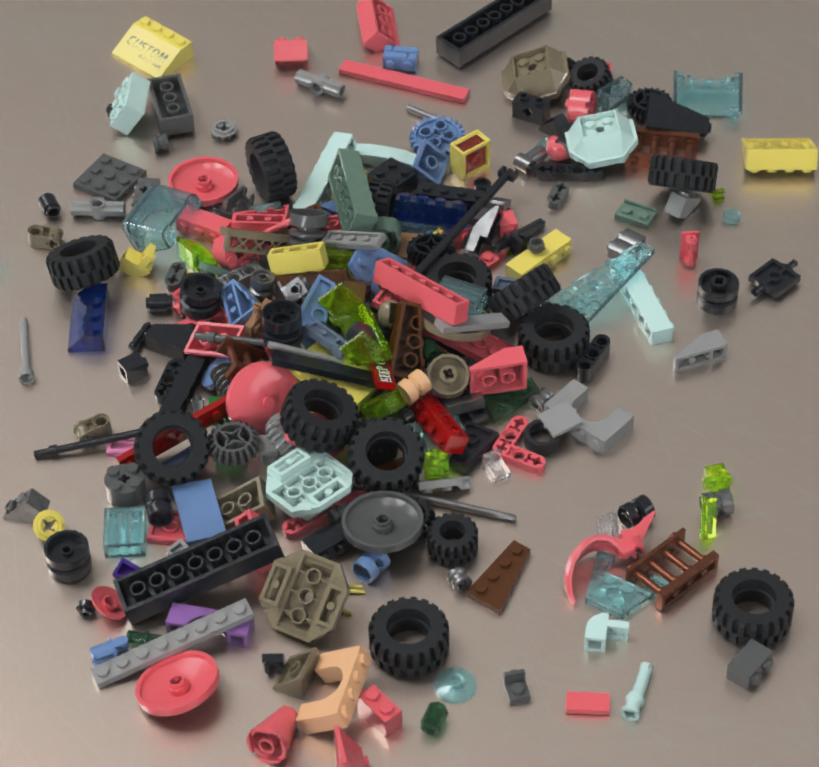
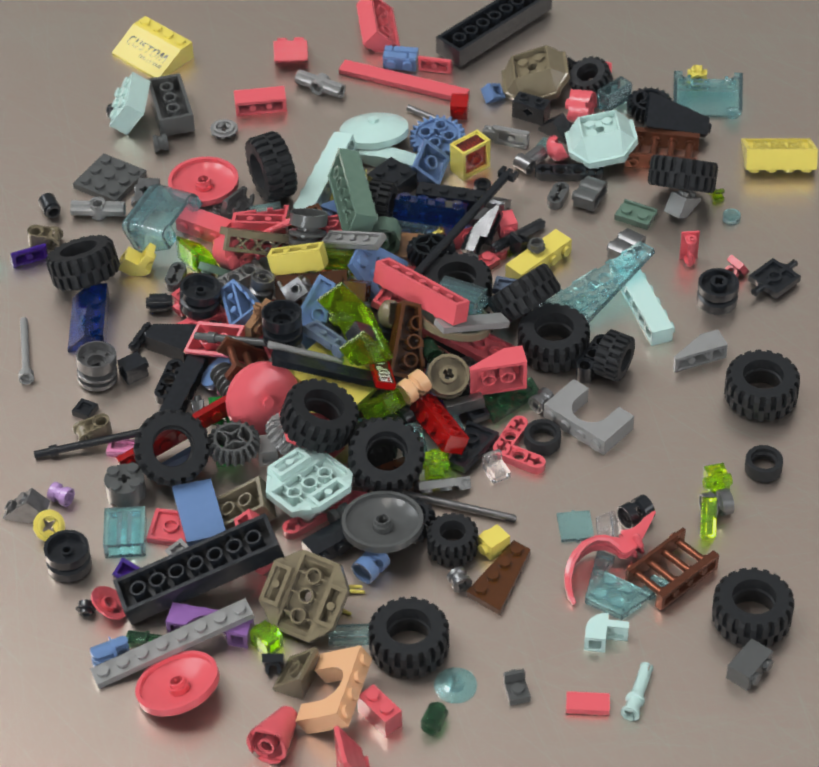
black wheel [144,488,174,527] -> none
light grey piece [538,400,584,438] -> none
none -> dark purple slope [10,243,48,268]
none -> lavender wheel [47,482,75,507]
none -> black tile [72,398,99,420]
none -> flat silver wheel [76,341,118,392]
none -> coral brick [234,86,287,117]
none -> clear neon green brick [250,619,283,654]
none -> clear light blue tile [329,624,369,646]
none -> light aqua dish [340,112,409,150]
none -> coral slope [418,56,453,74]
none -> red brick [450,93,469,120]
none -> light yellow brick [478,524,510,561]
none -> medium blue slope [480,83,506,103]
none -> light grey hinge [482,125,530,149]
none -> clear light blue piece [556,510,594,543]
none -> dark grey brick [572,176,608,211]
none -> black tyre [593,329,635,382]
none -> light yellow gear [687,65,707,85]
none -> black tyre [724,350,800,422]
none -> coral tile [725,254,749,278]
none -> black tyre [745,445,783,483]

